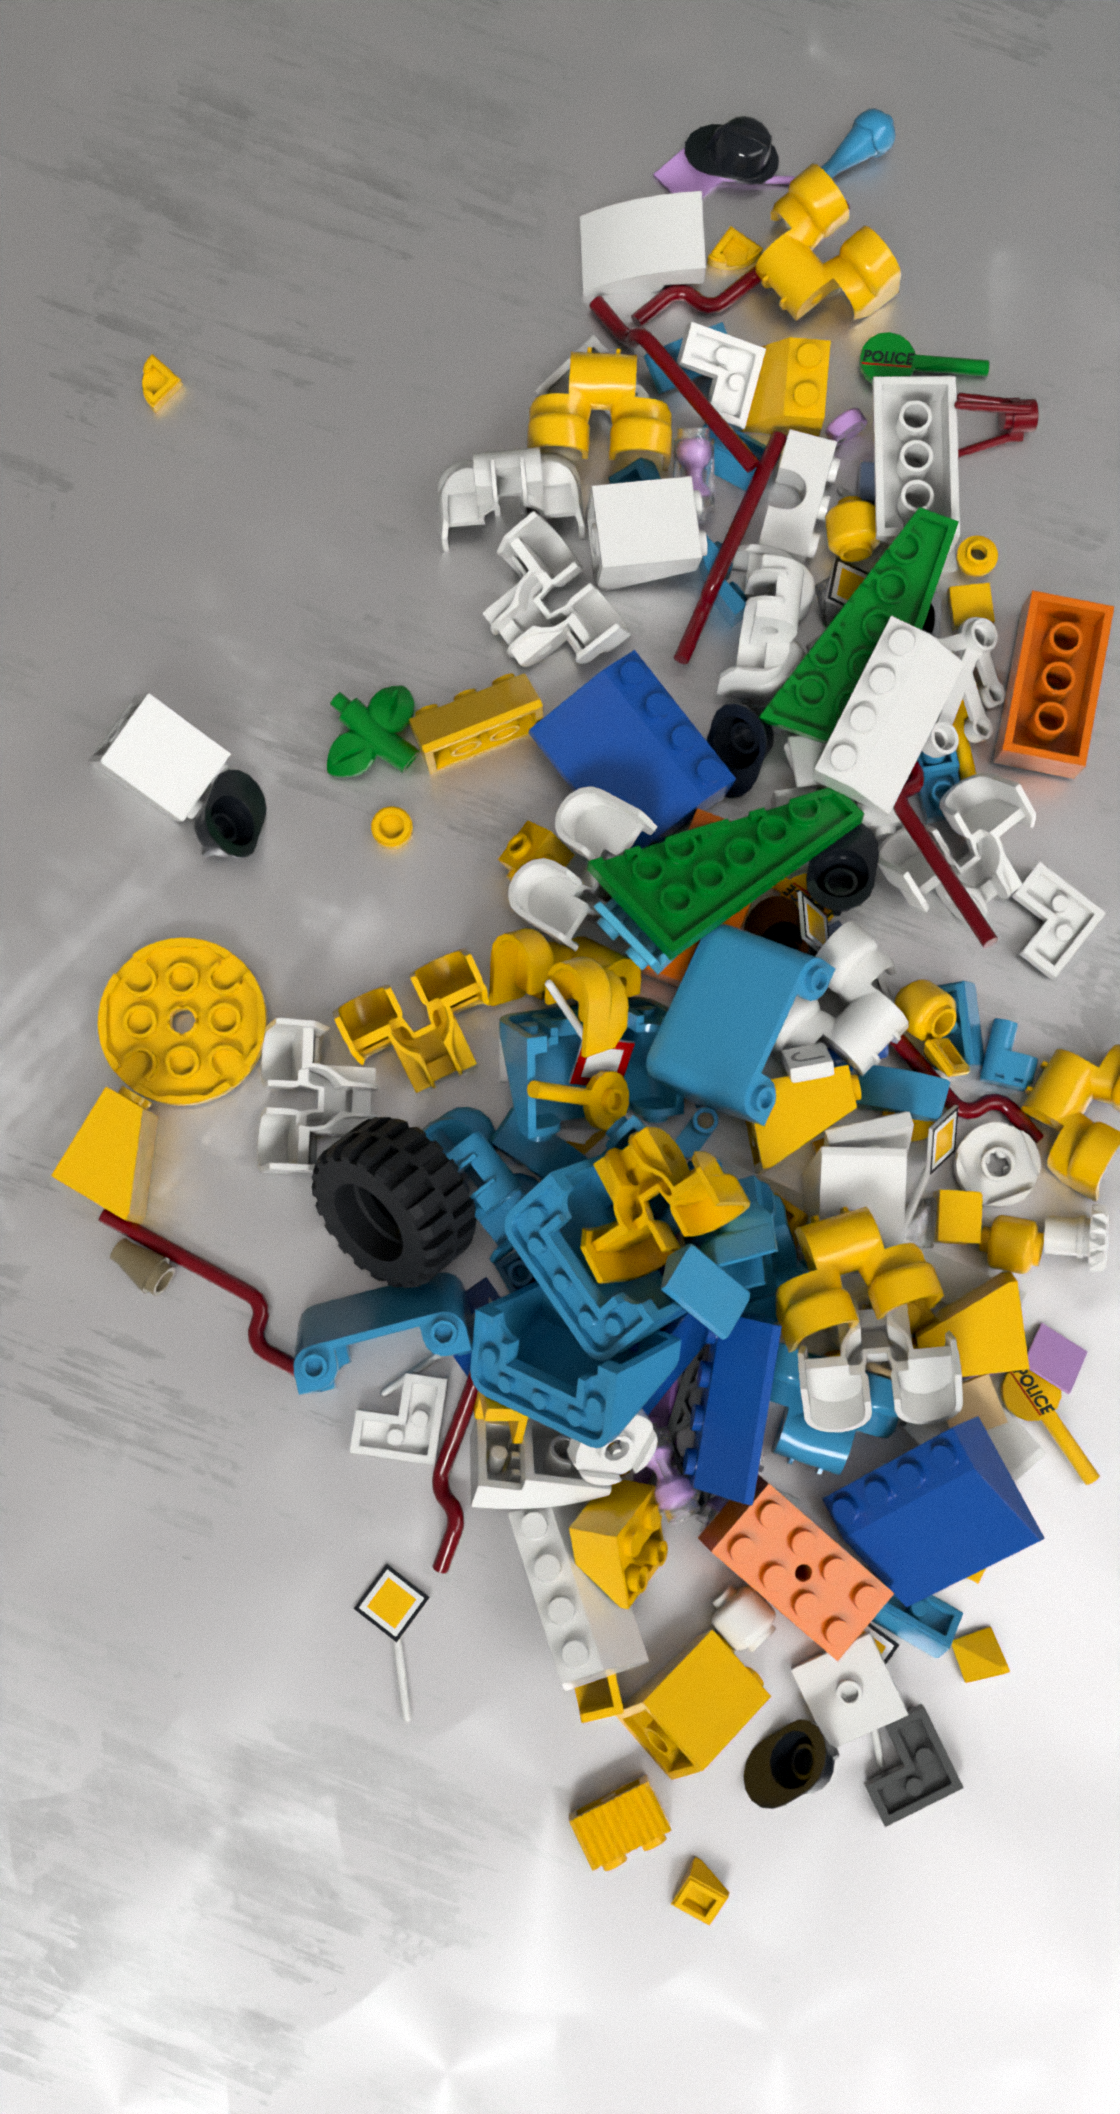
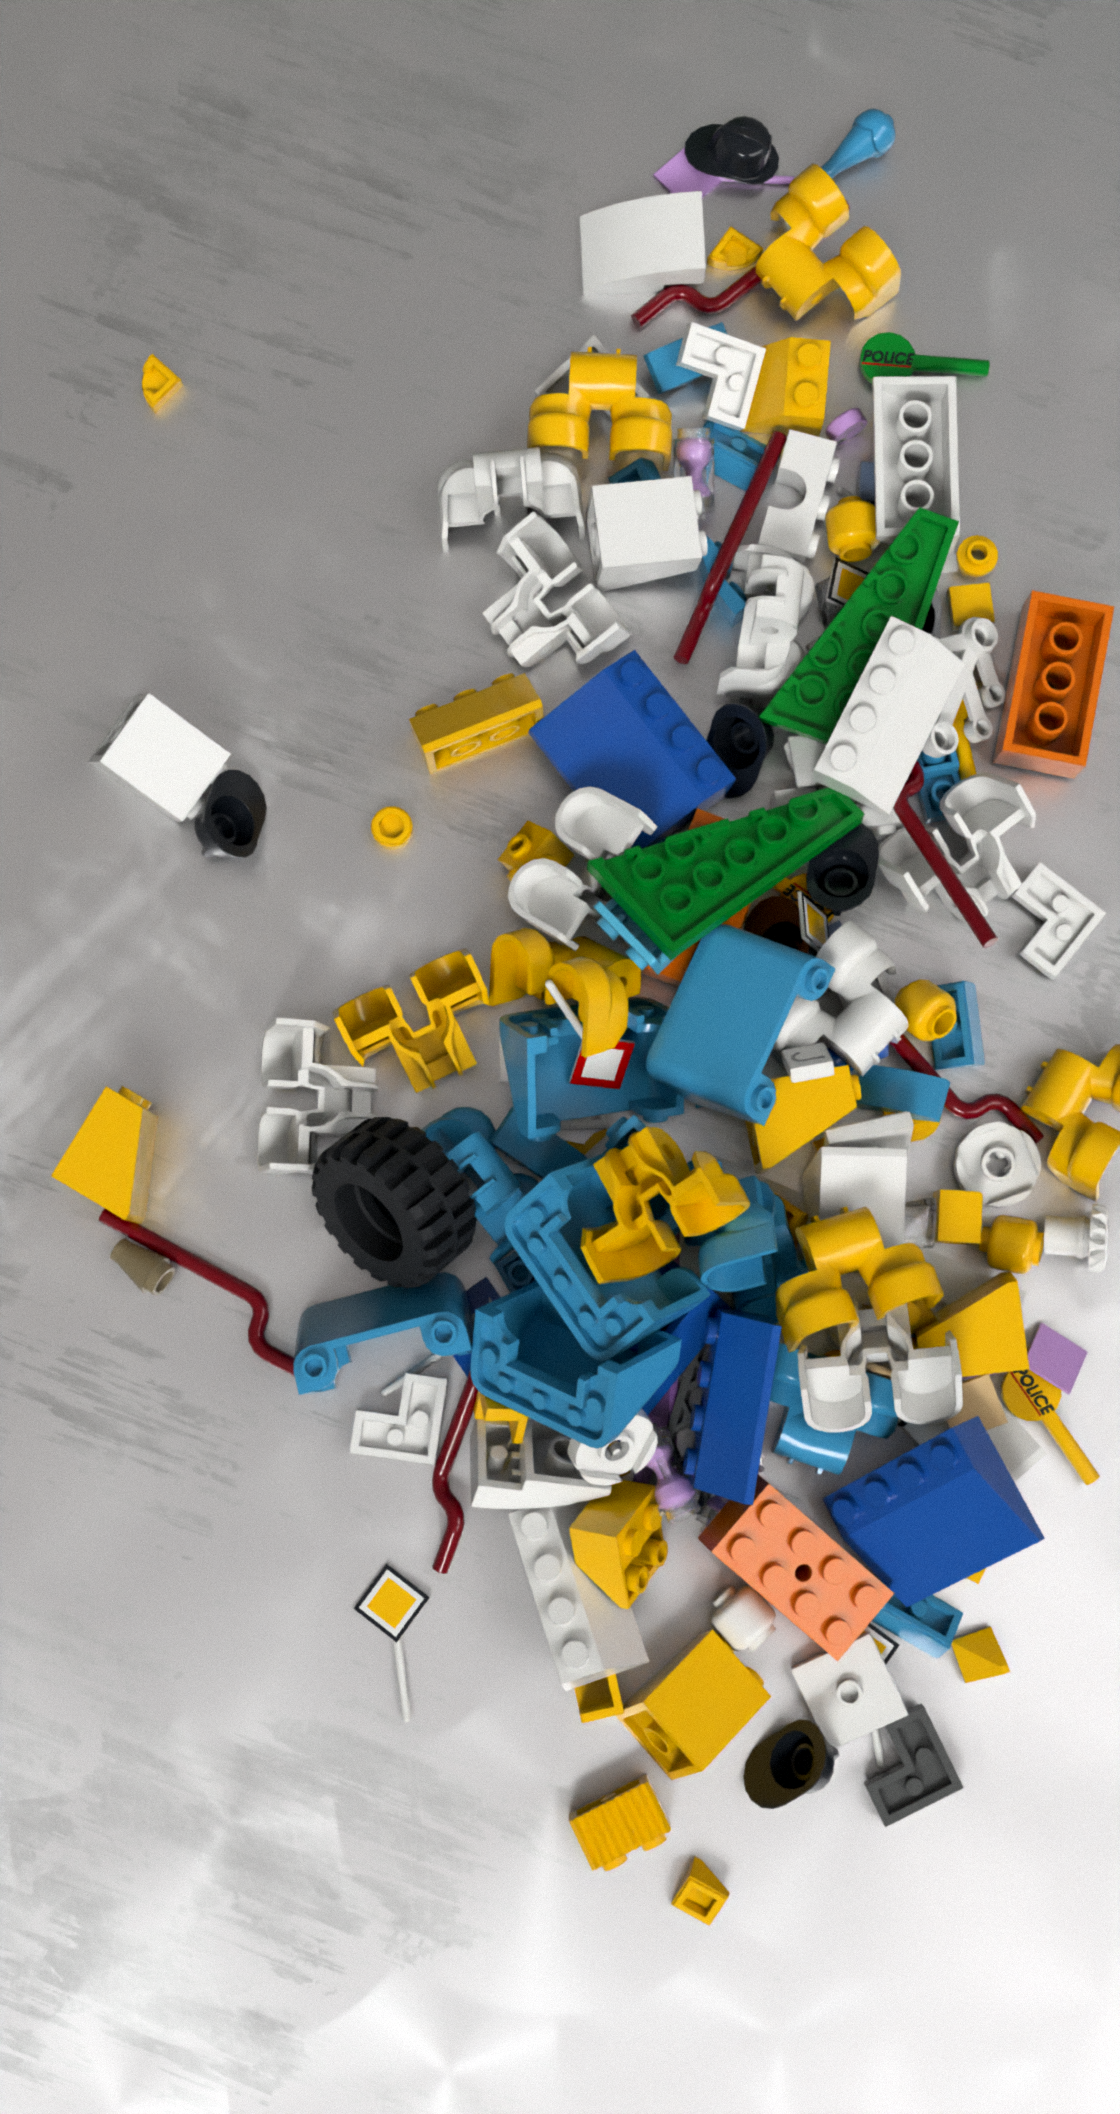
yellow plate [98,937,268,1106] -> none
green plant [327,685,420,778] -> none
yellow piece [527,1070,629,1130] -> none
dark red piece [589,296,760,473] -> none
dark azure slope [661,1244,750,1340] -> none
dark azure piece [675,1107,719,1160] -> none
white piece [904,1105,959,1237] -> none
yellow slope [924,1038,970,1077] -> none
dark red plant [954,393,1039,458] -> none
dark azure piece [979,1018,1038,1092] -> none

